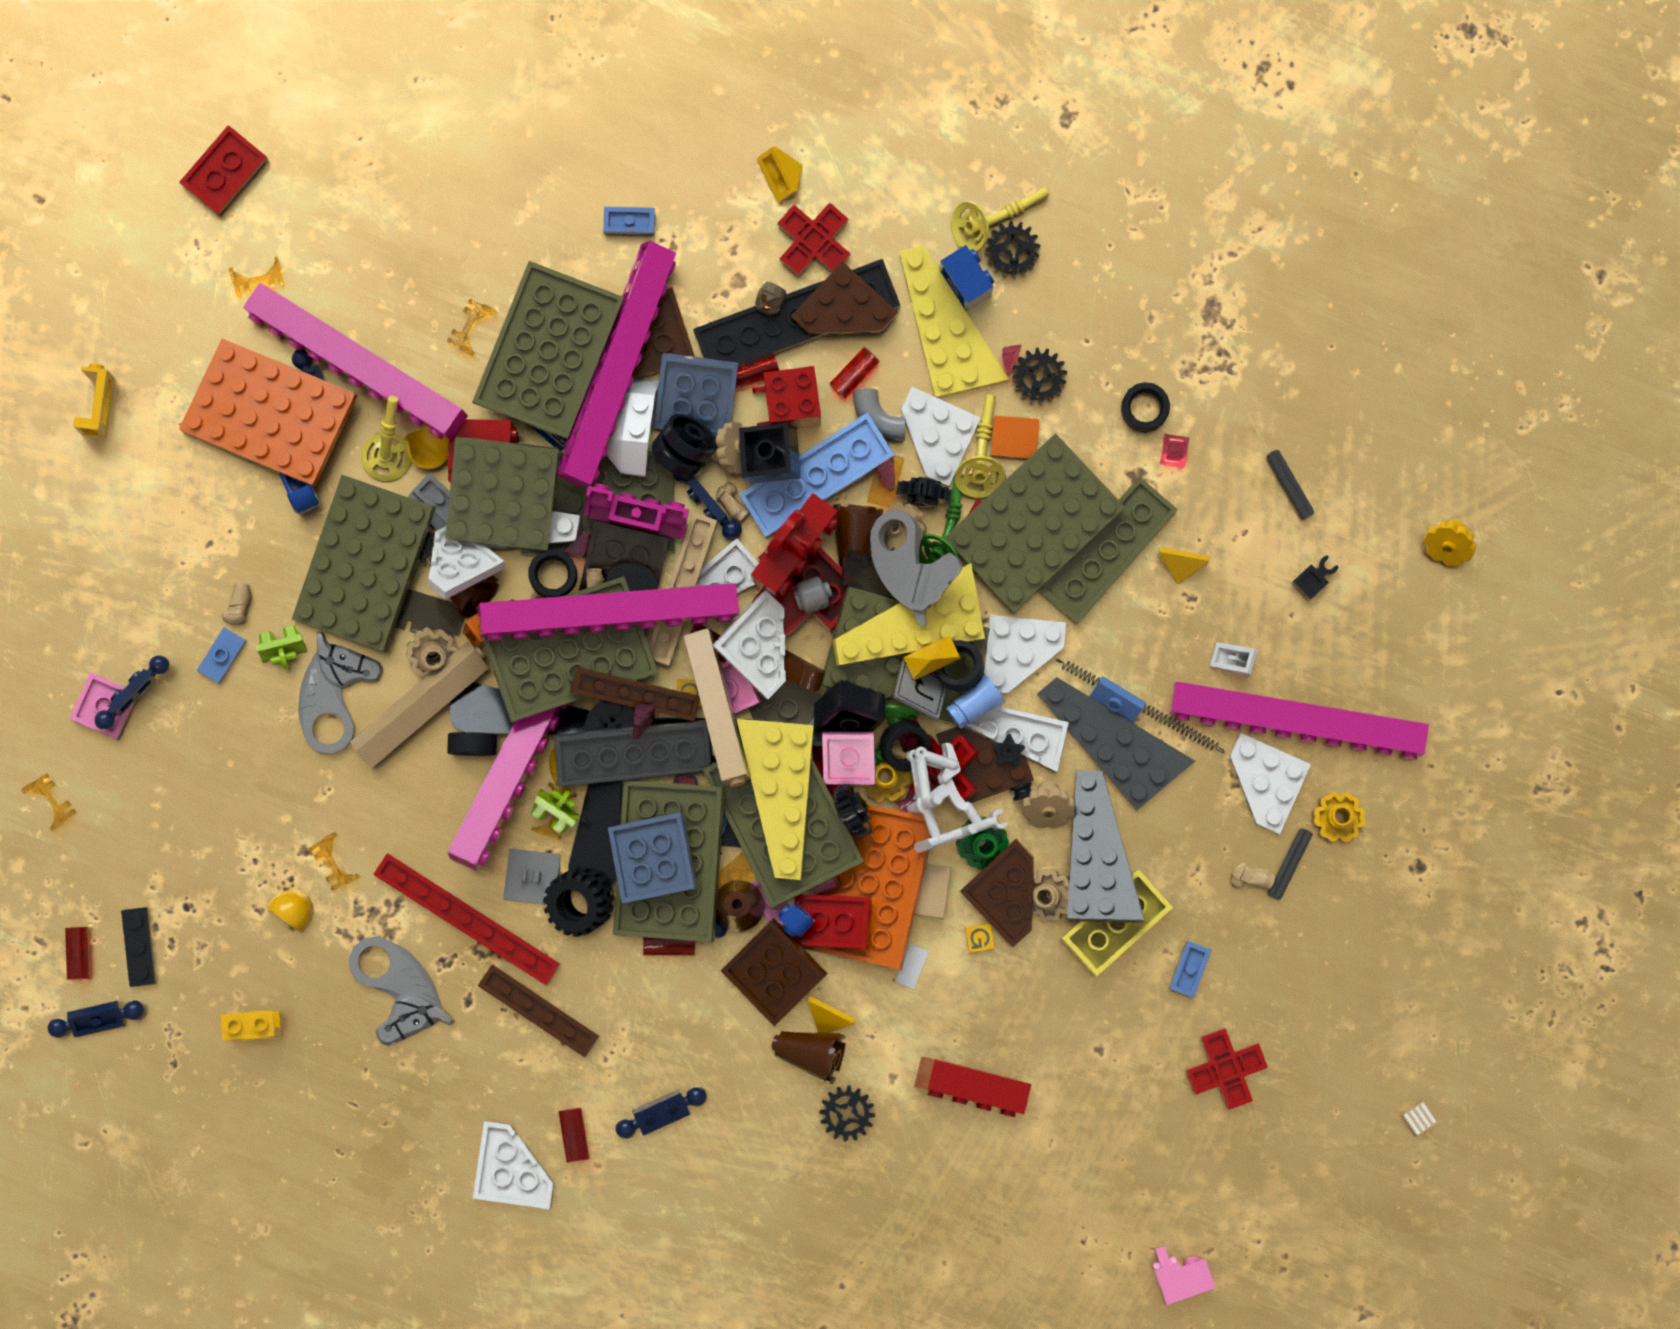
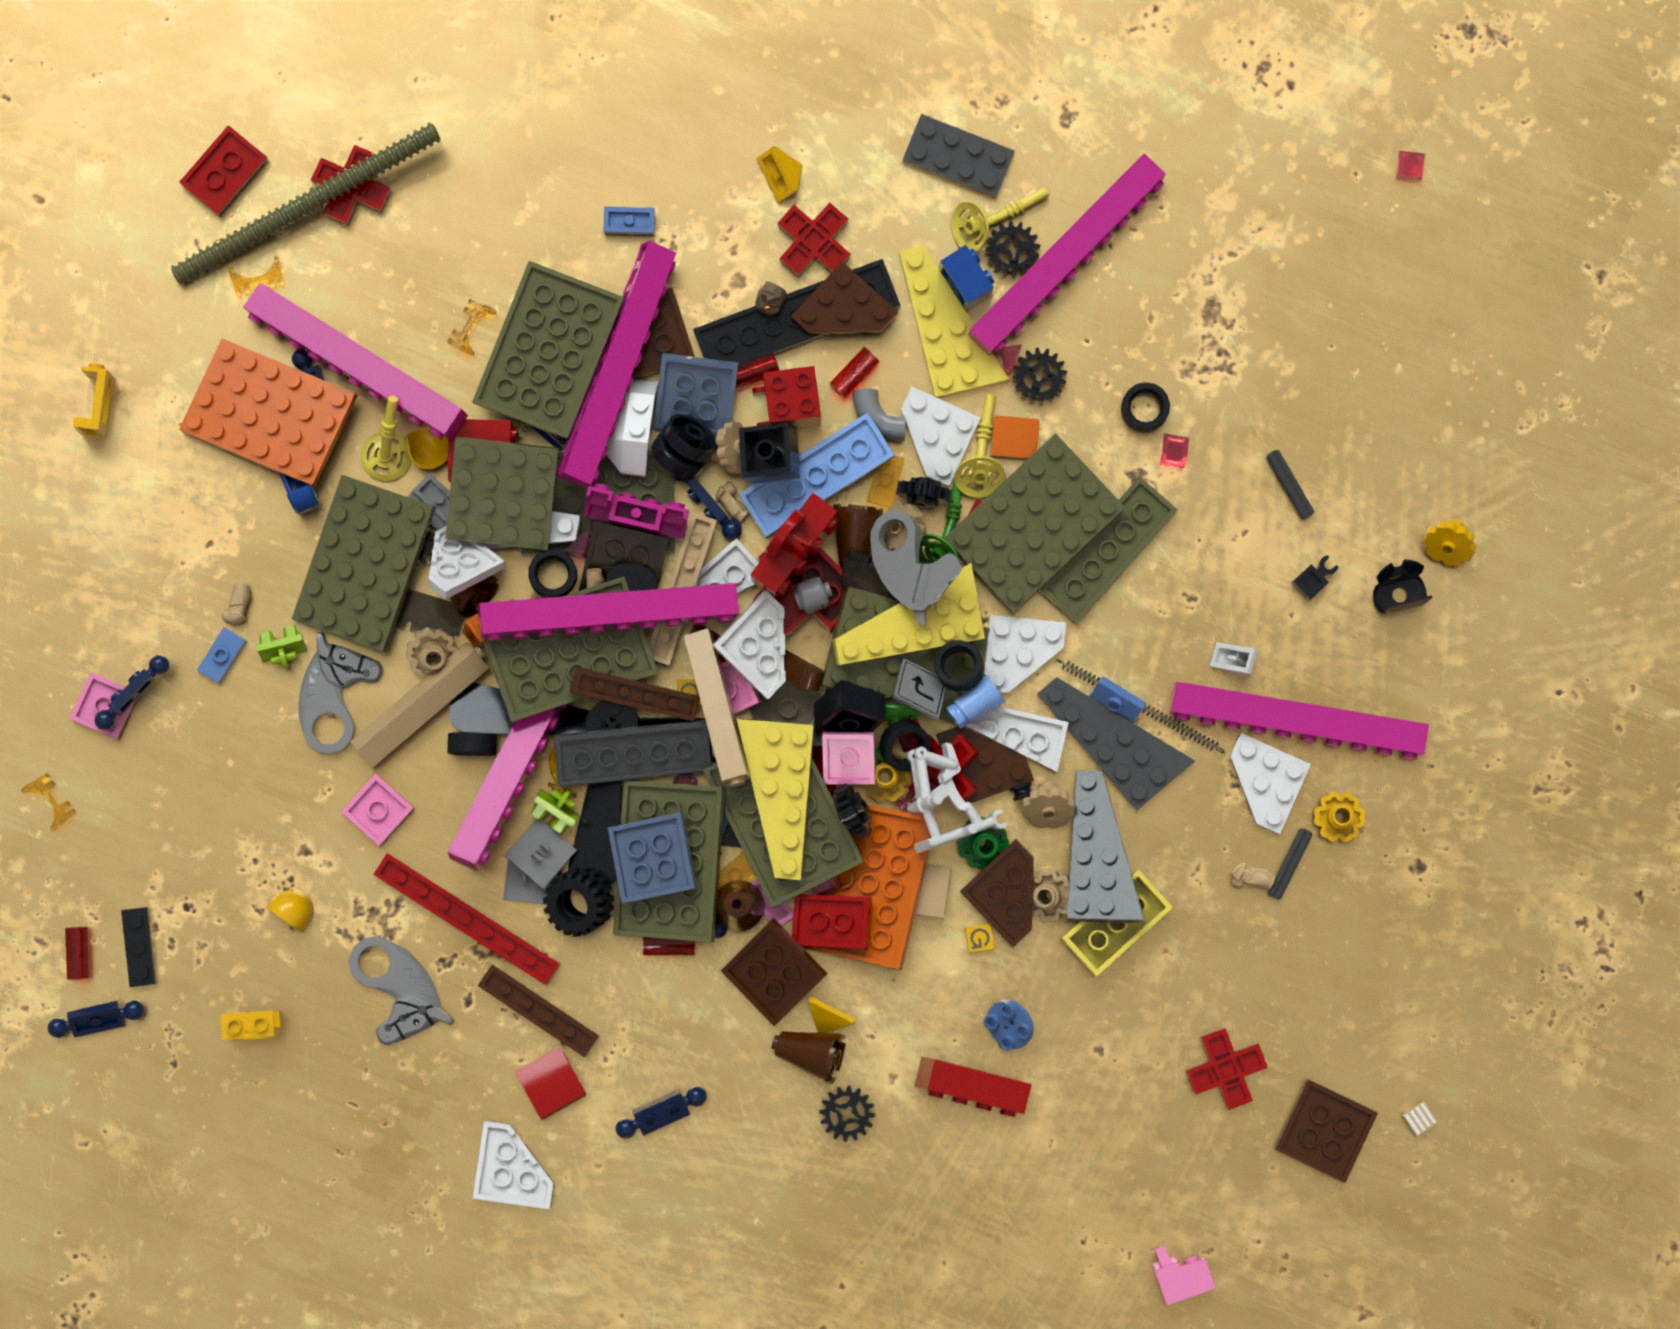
clear yellow piece [309,832,360,891] -> none
clear red axle [558,1108,589,1163] -> none
clear pink slope [633,704,656,740] -> none
blue plate [779,904,815,937] -> none
clear pink slope [876,457,895,492] -> none
white sticker [895,944,929,989] -> none
yellow slope [904,635,961,680] -> none
black plate [992,734,1025,767] -> none
yellow slope [1157,547,1210,584] -> none
medium blue plate [1169,941,1212,998] -> none
none -> olive piece [171,122,441,285]
none -> red plate [311,145,391,225]
none -> bright pink plate [341,774,414,846]
none -> light grey piece [504,818,576,889]
none -> red slope [515,1047,587,1120]
none -> dark grey plate [902,114,1015,199]
none -> dark pink brick [968,153,1166,356]
none -> medium blue plate [984,1000,1034,1051]
none -> reddish brown plate [1274,1079,1378,1183]
none -> black piece [1373,559,1432,615]
none -> clear pink plate [1396,151,1425,180]

